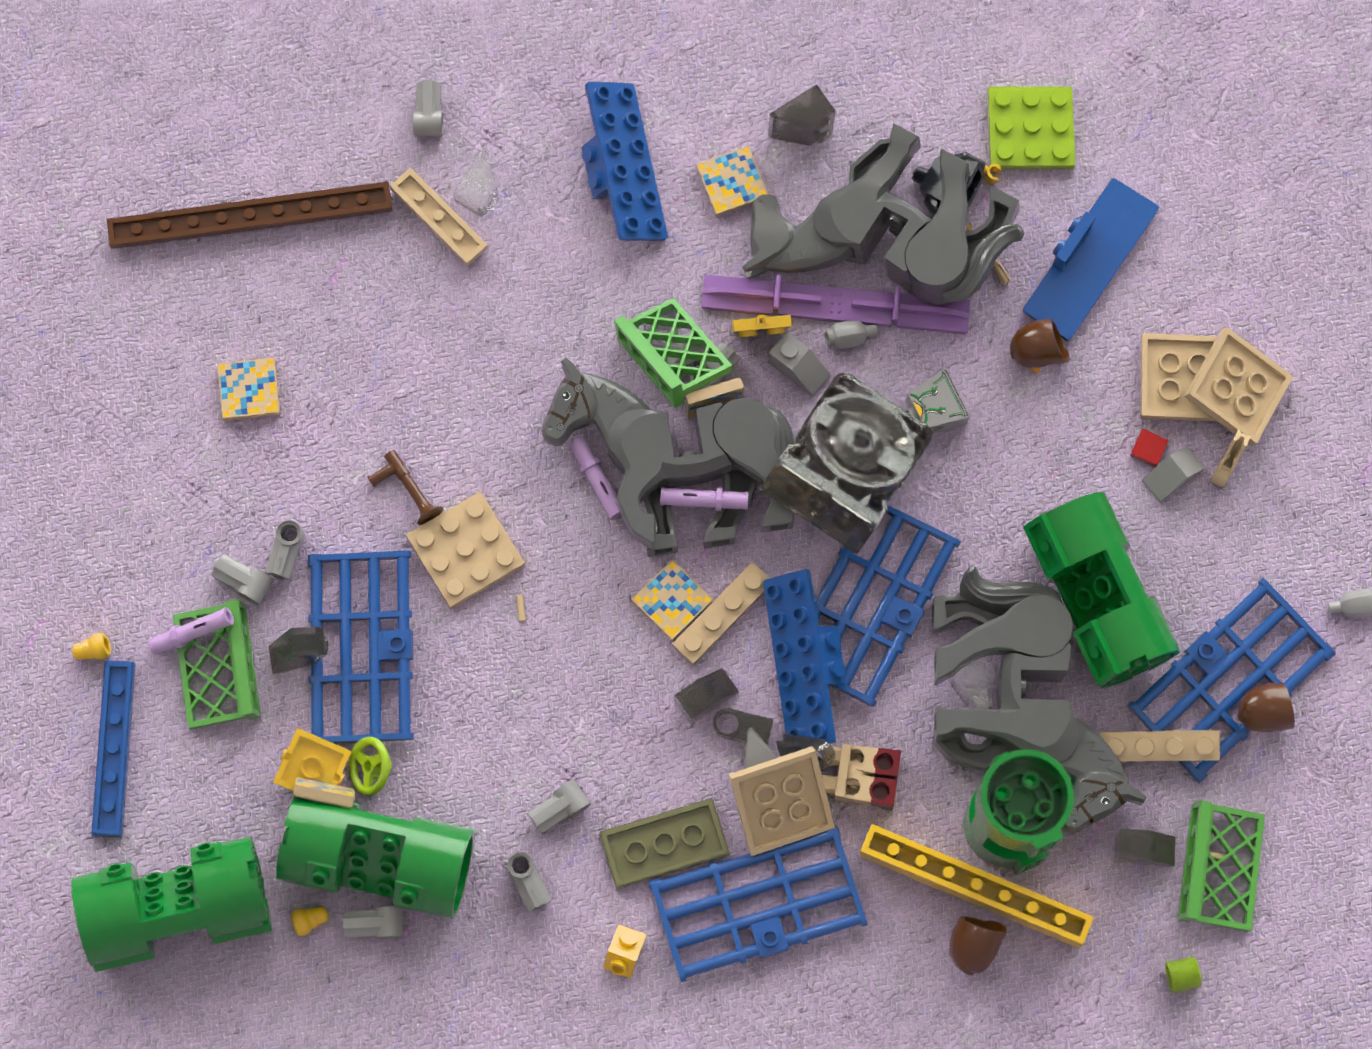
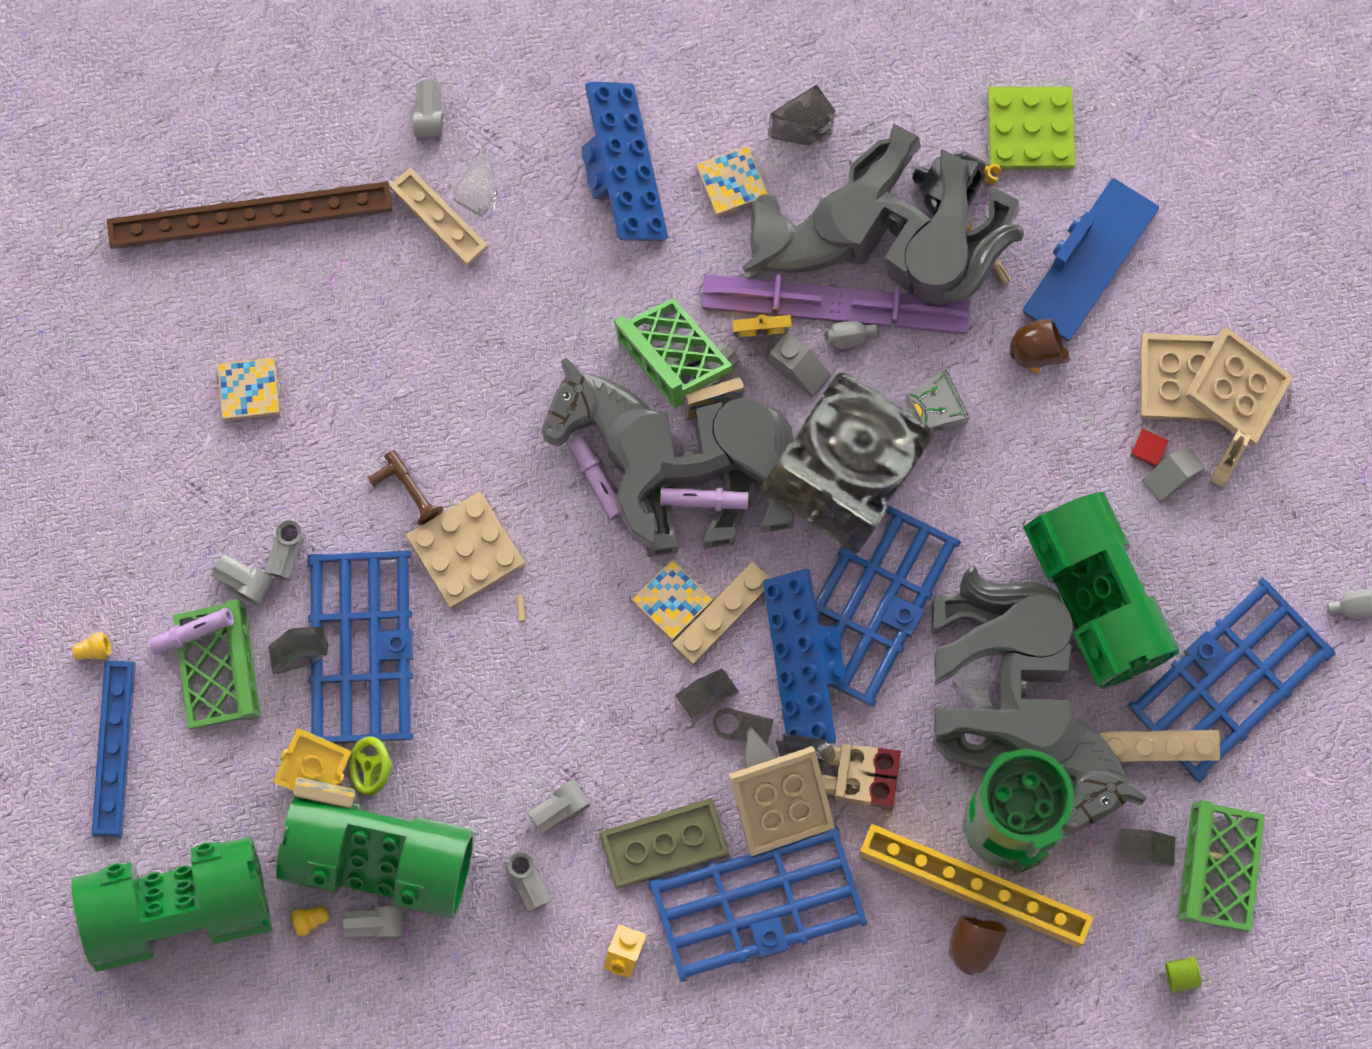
reddish brown piece [1238,683,1295,733] -> none

